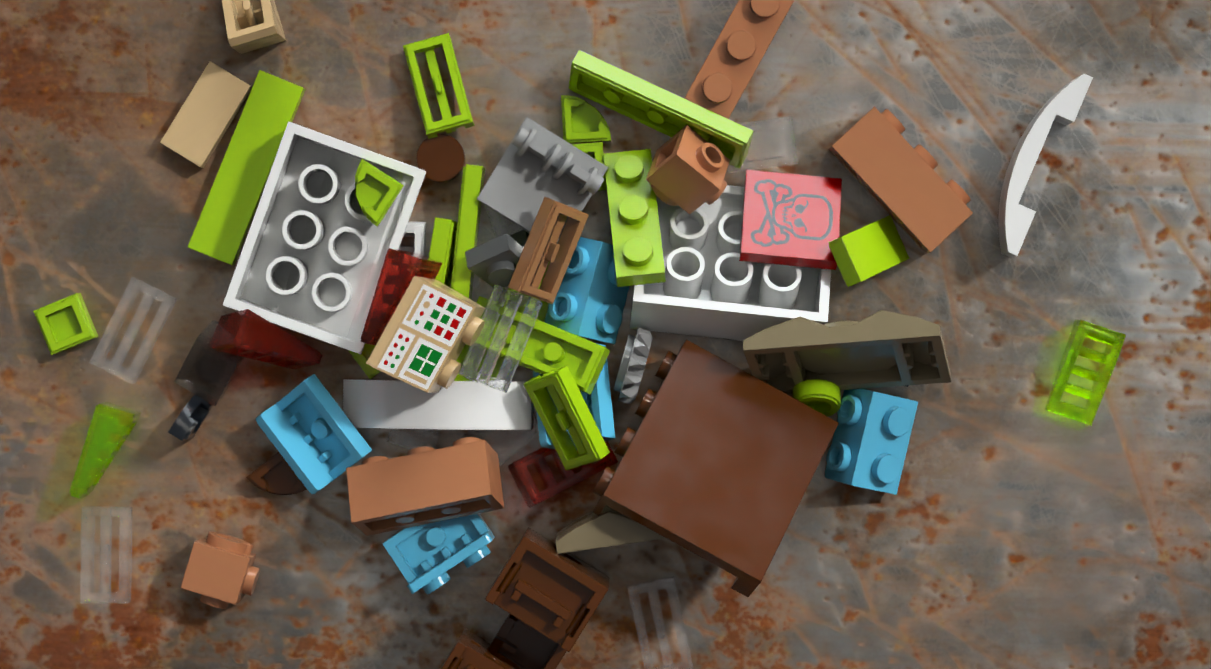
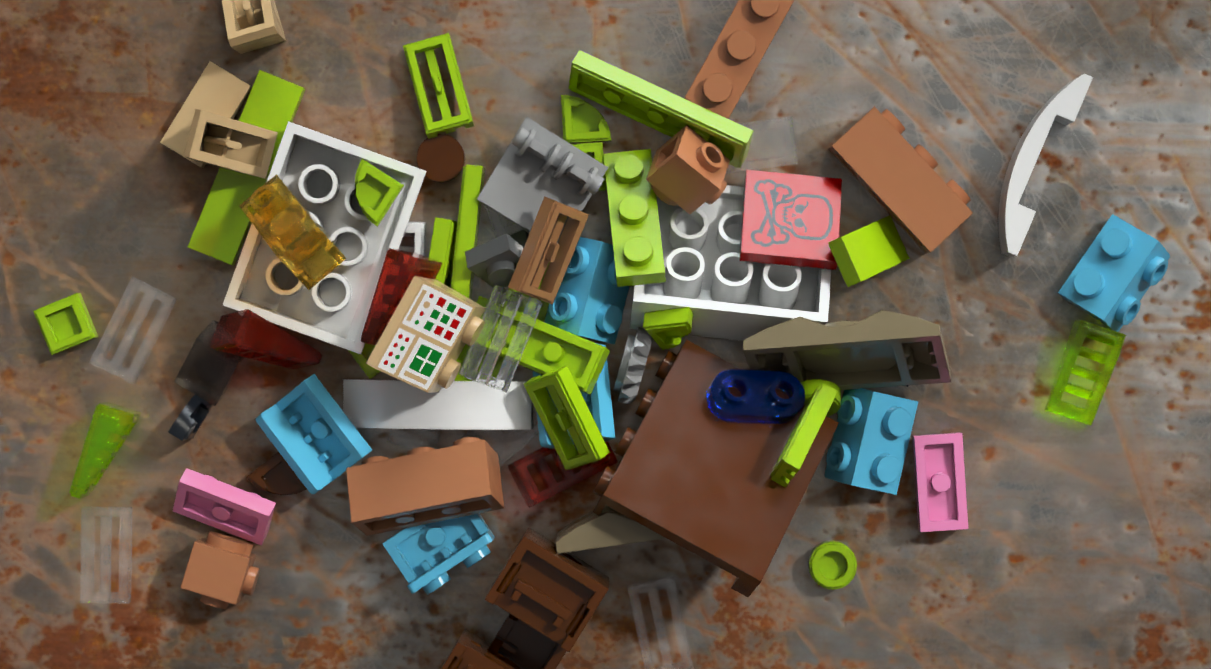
none -> bright pink plate [173,468,276,546]
none -> tan slope [184,109,278,179]
none -> clear yellow slope [239,174,347,290]
none -> lime tile [643,307,693,350]
none -> clear blue plate [706,369,805,424]
none -> lime tile [770,383,838,488]
none -> lime tile [808,540,857,590]
none -> bright pink plate [912,432,968,532]
none -> medium azure bracket [1058,214,1170,334]

